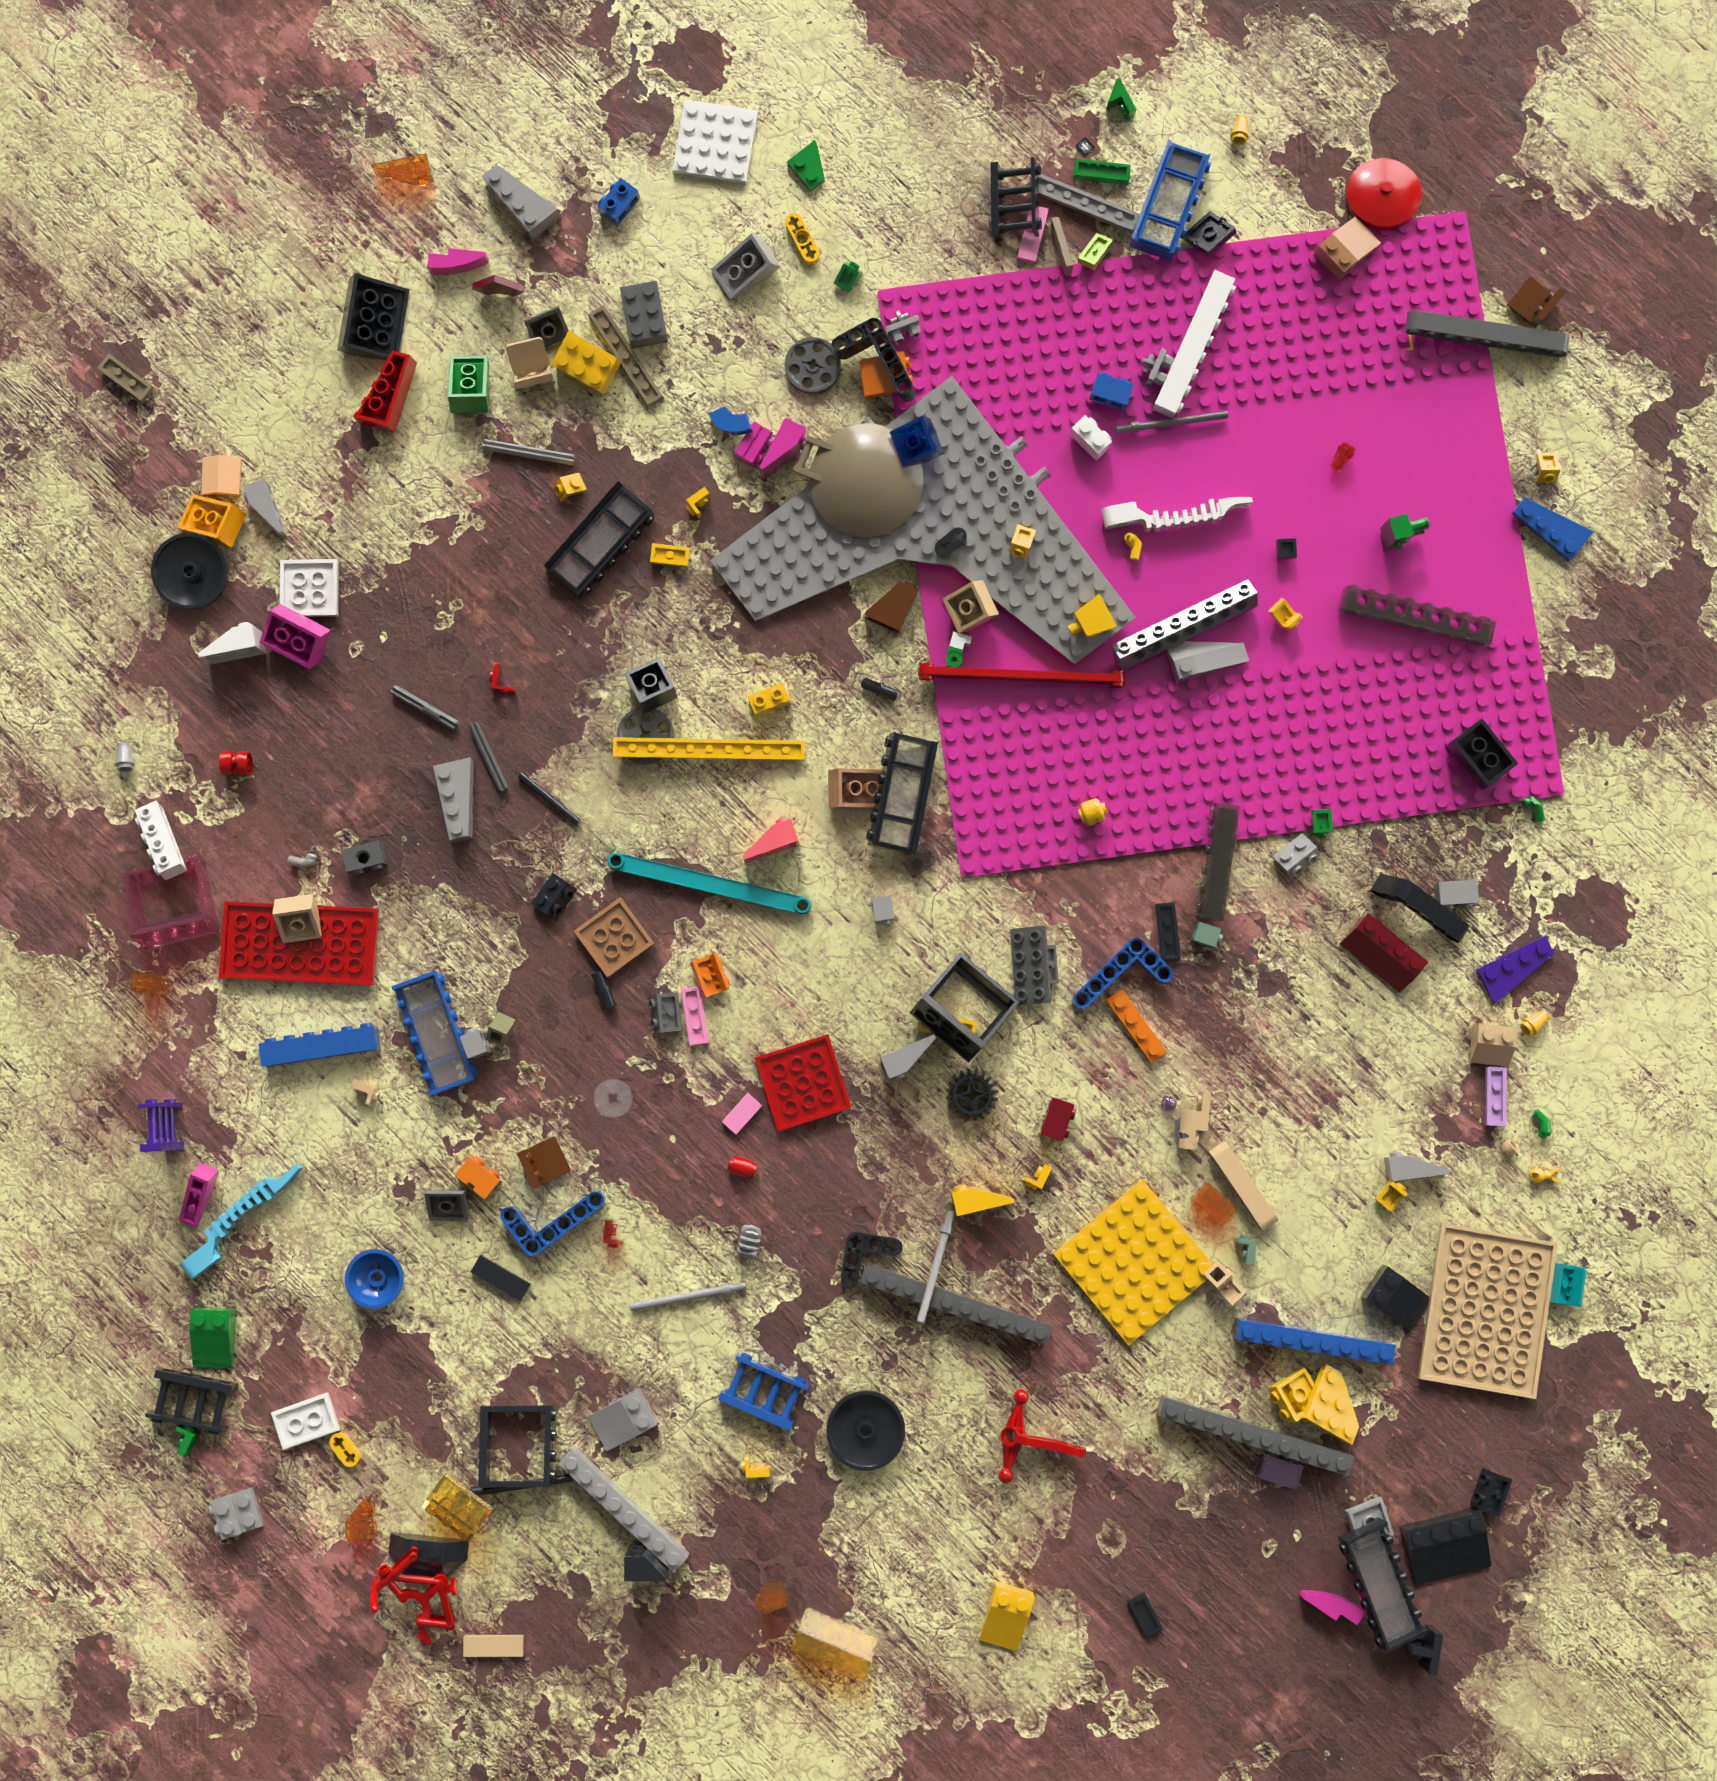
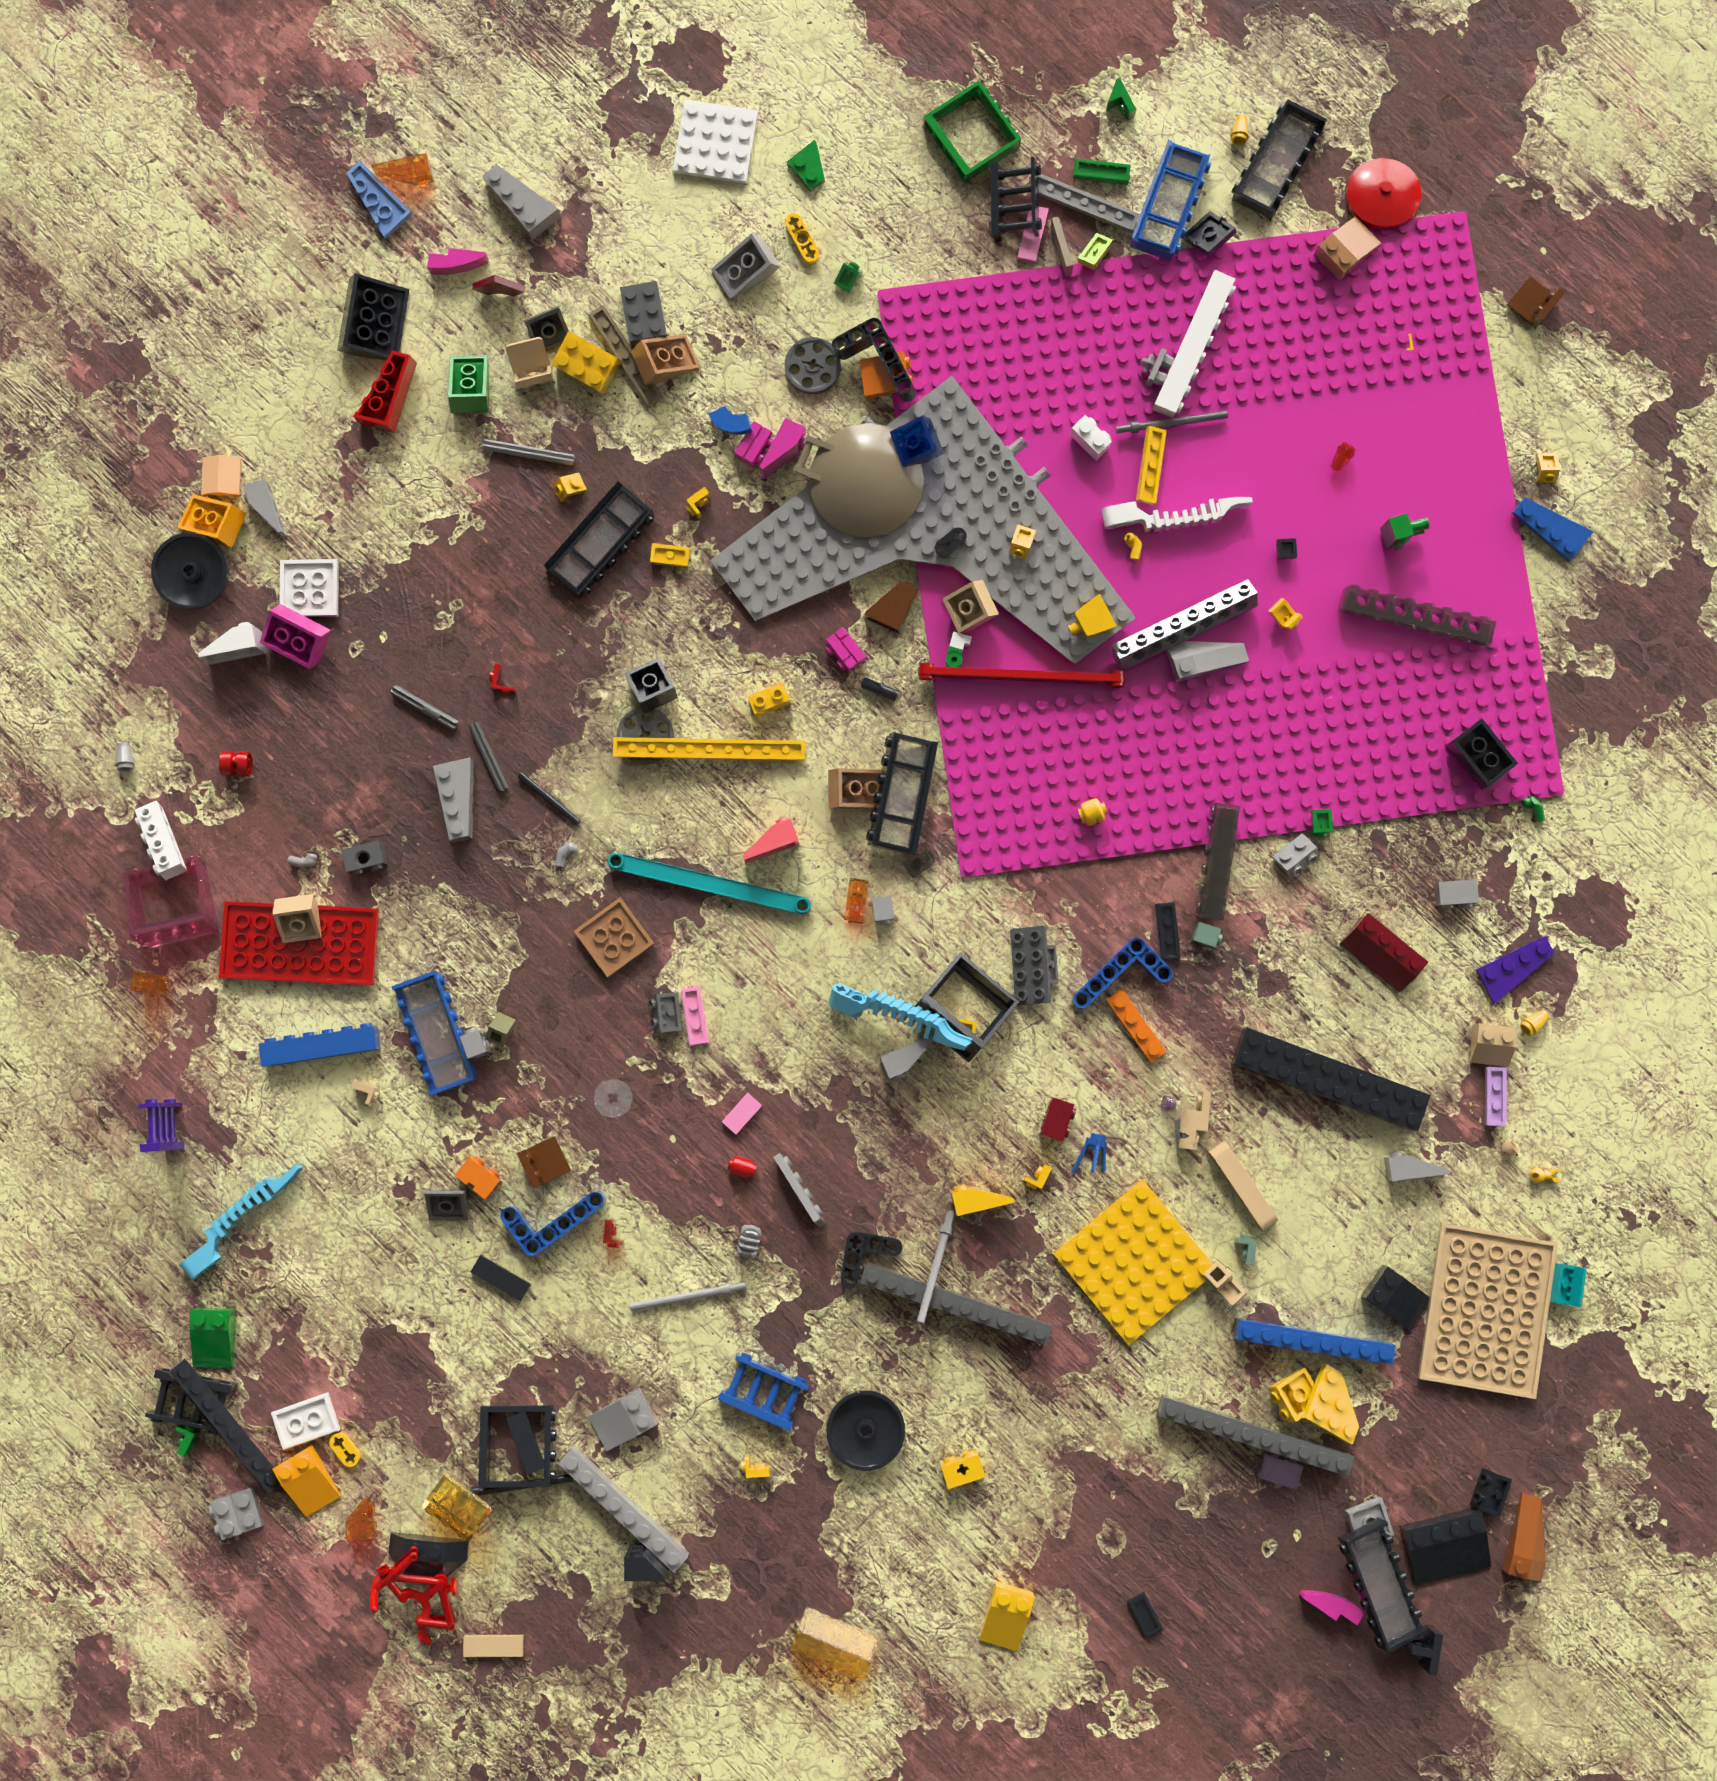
dark tan plate [97,353,155,403] -> none
dark pink slope [178,1163,219,1228] -> none
blue hat [345,1249,404,1309] -> none
black bracket [531,873,577,920] -> none
black pin [591,970,617,1010] -> none
blue brick [598,178,640,227] -> none
orange bracket [690,953,730,999] -> none
red plate [755,1034,852,1131] -> none
clear orange brick [755,1579,787,1614] -> none
light grey hips [886,310,920,345] -> none
black gear [946,1069,998,1121] -> none
red piece [998,1389,1086,1484] -> none
black sticker [1075,137,1095,156] -> none
blue brick [1089,373,1134,411] -> none
clear orange brick [1190,1182,1237,1226] -> none
black beam [1370,874,1470,943] -> none
yellow bracket [1374,1181,1408,1212] -> none
dark grey beam [1405,311,1569,357] -> none
green arm [1531,1109,1552,1139] -> none
none -> black plate [167,1359,280,1494]
none -> light orange slope [272,1445,341,1517]
none -> medium blue wing [347,161,412,240]
none -> black tile [506,1411,546,1475]
none -> light grey arm [555,842,578,867]
none -> medium nougat slope [631,334,700,385]
none -> light grey wing [774,1153,826,1228]
none -> dark pink brick [824,627,866,673]
none -> medium azure piece [828,984,972,1050]
none -> clear orange slope [844,878,869,924]
none -> green window [923,80,1021,183]
none -> yellow brick [940,1450,986,1489]
none -> blue plant [1071,1133,1107,1174]
none -> yellow plate [1136,426,1167,505]
none -> clear window [1231,99,1327,222]
none -> black brick [1231,1027,1431,1132]
none -> dark orange wedge [1502,1492,1546,1581]

